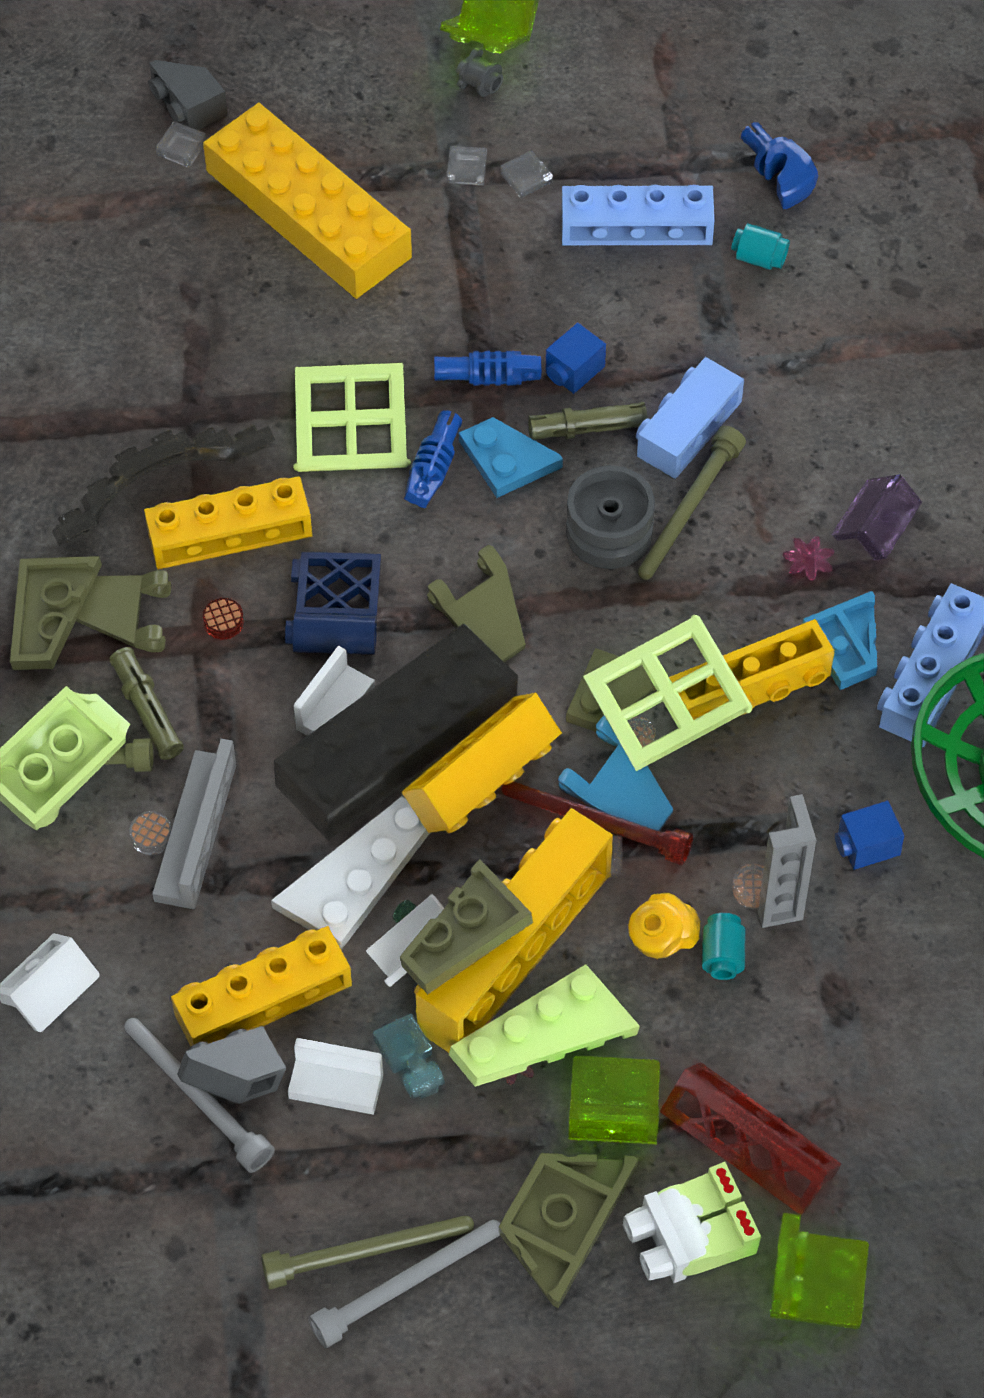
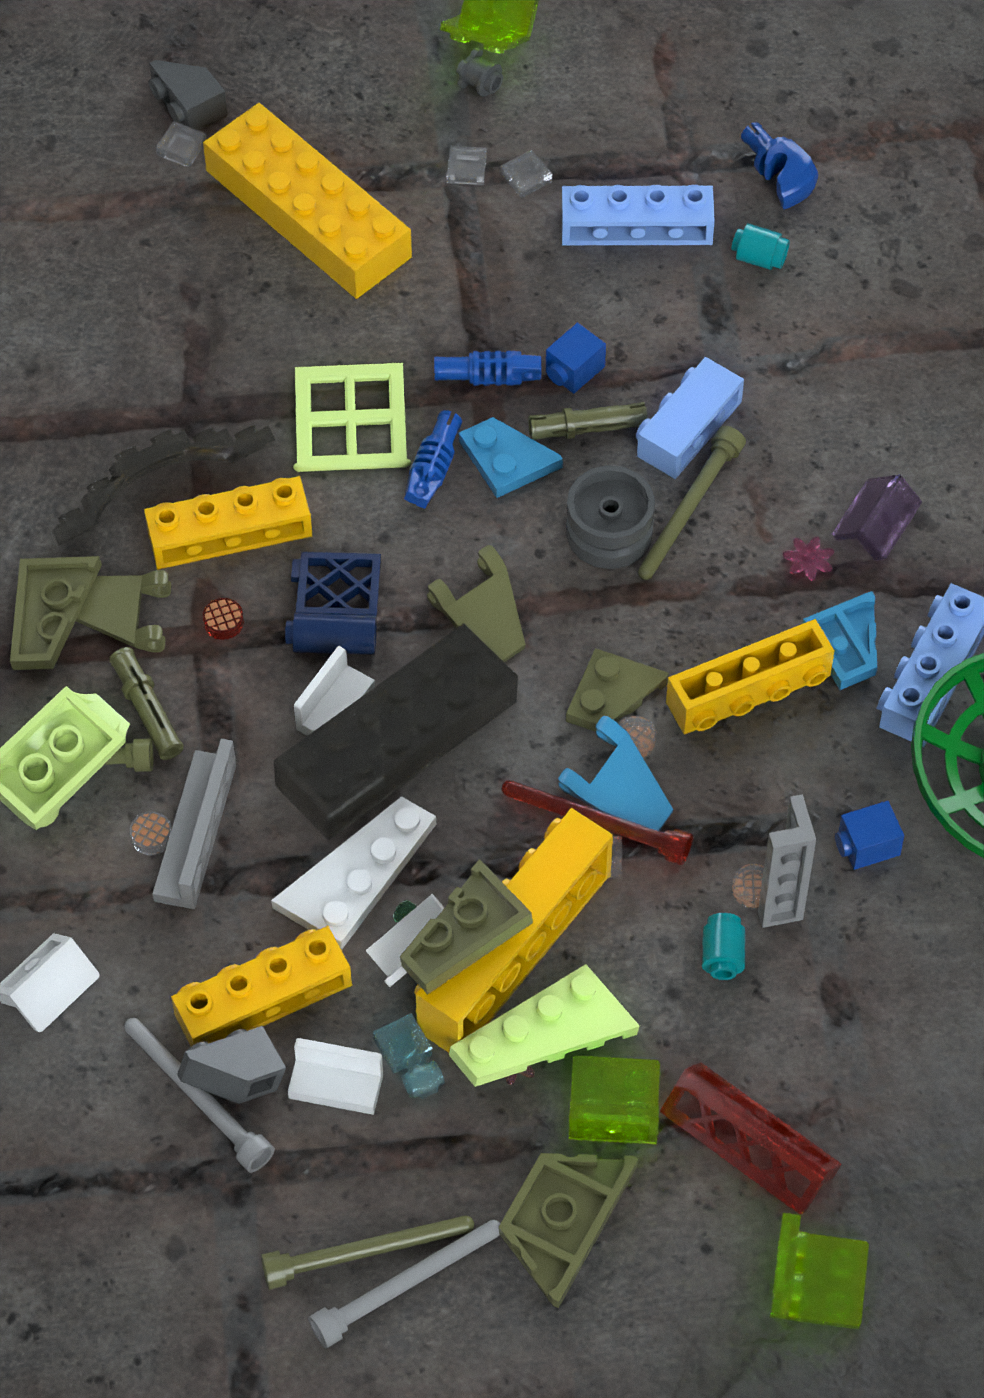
yellow brick [402,692,562,833] -> none
yellowish green window [583,615,753,771] -> none
hips [623,1162,761,1283] -> none
yellow head [628,893,700,959] -> none

